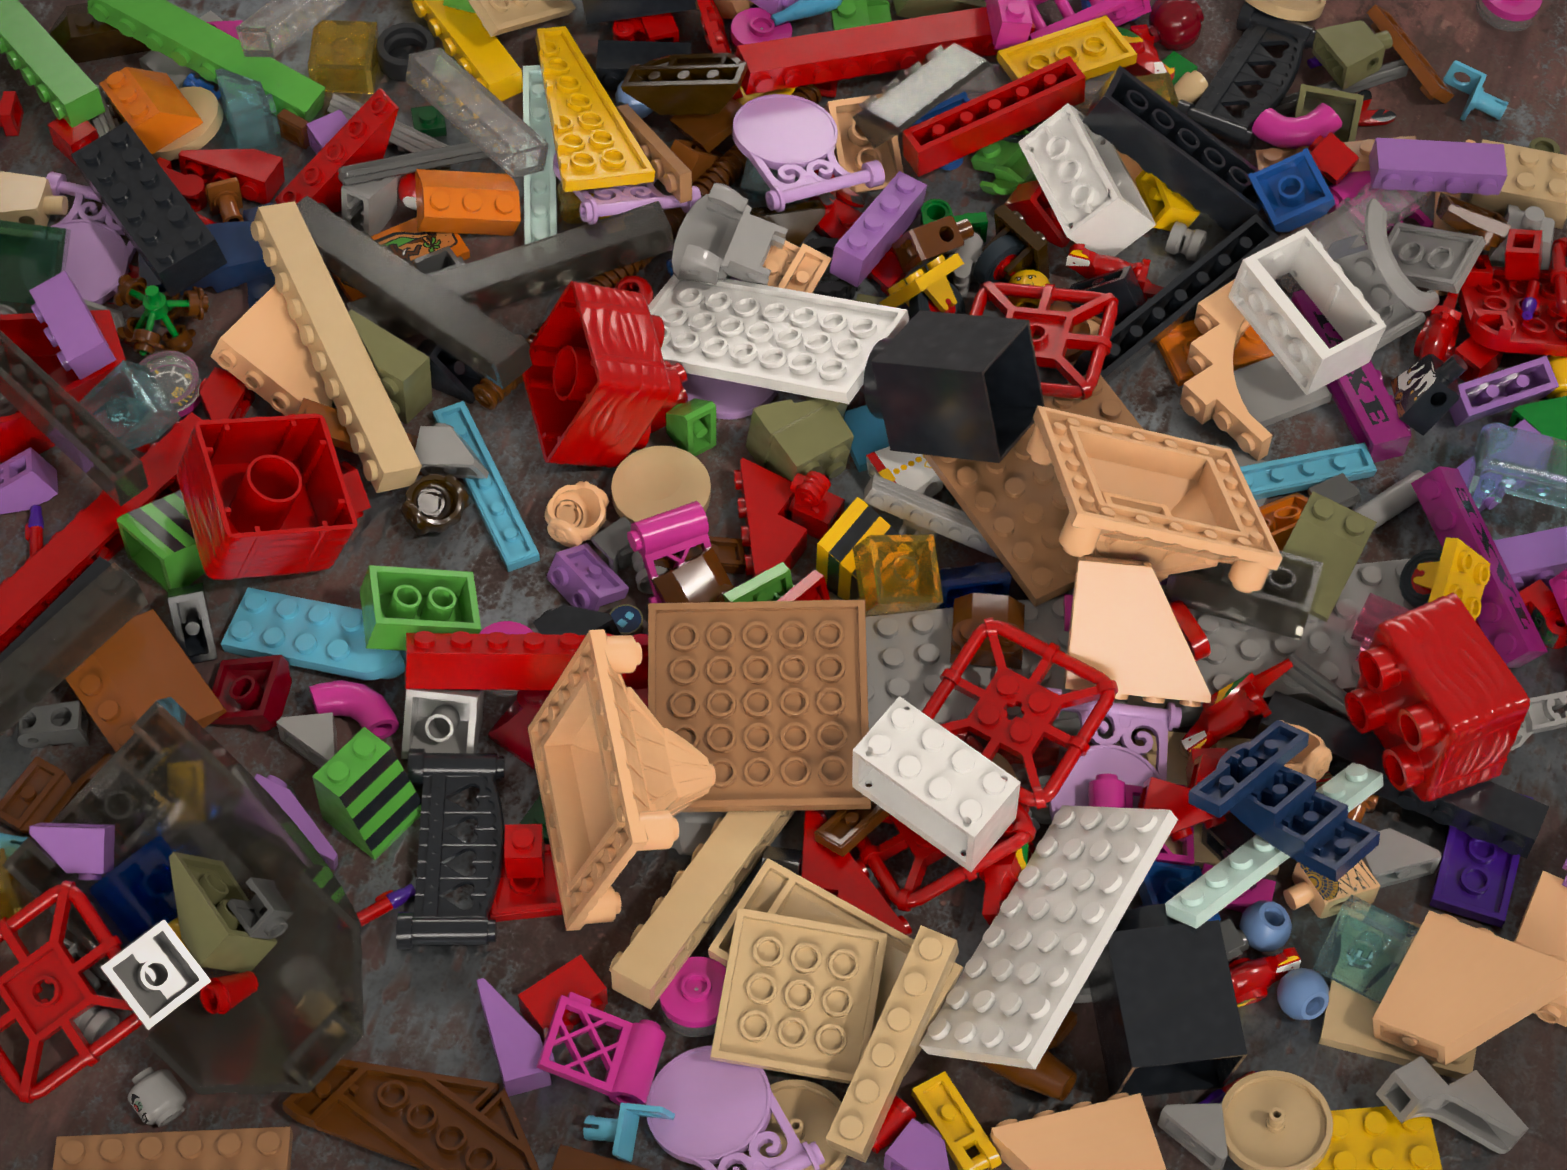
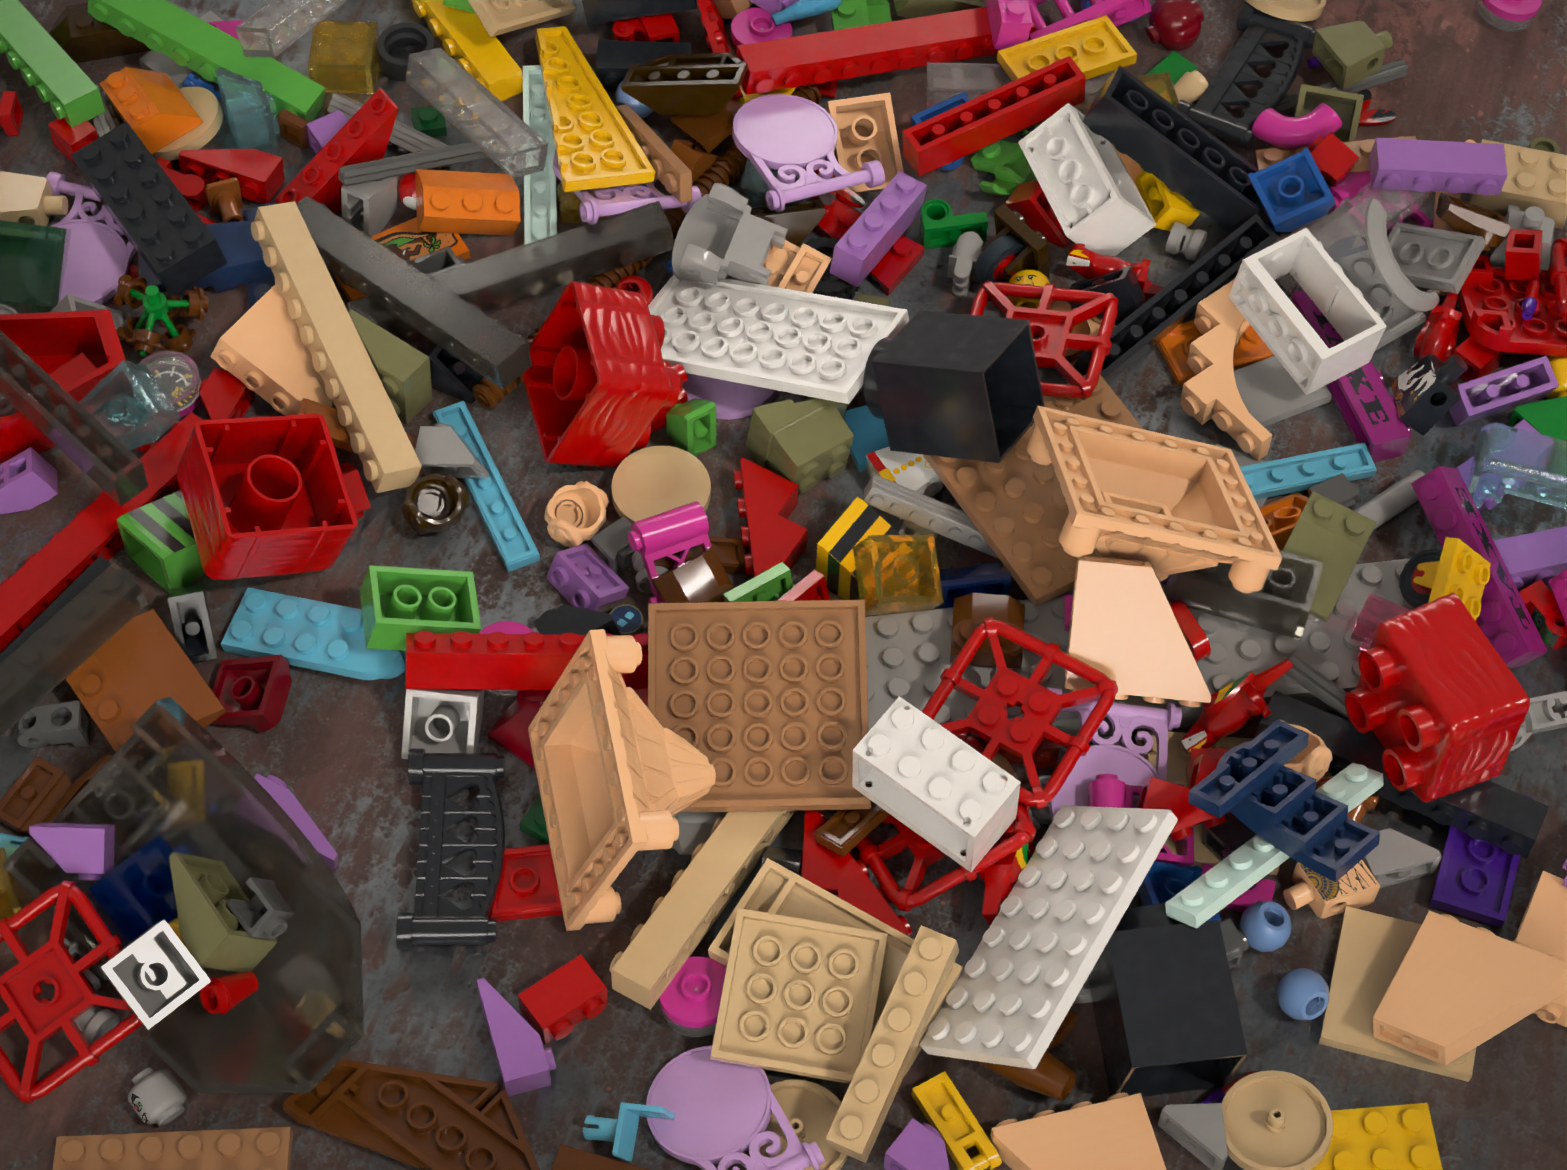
red piece [25,505,44,557] -> none
medium lavender brick [29,271,116,380] -> none
light grey slope [276,712,337,769] -> none
dark pink cylinder [309,680,399,739] -> none
bright green slope [312,727,422,860] -> none
red piece [349,884,416,928] -> none
red brick [504,824,545,878] -> none
dark pink piece [536,992,666,1106] -> none
red brick [789,471,845,540] -> none
clear smoke slope [853,43,990,148] -> none
red cone [872,1095,917,1154] -> none
yellow plate [879,253,966,318] -> none
reddish brown torso [892,215,974,275] -> none
red animal [1116,24,1175,87] -> none
red animal [1229,947,1301,1007] -> none
clear light blue slope [1312,895,1420,1004] -> none
dark orange plate [1366,4,1455,104] -> none
light grey arch [1376,1056,1529,1154] -> none
medium azure bracket [1443,60,1508,121] -> none

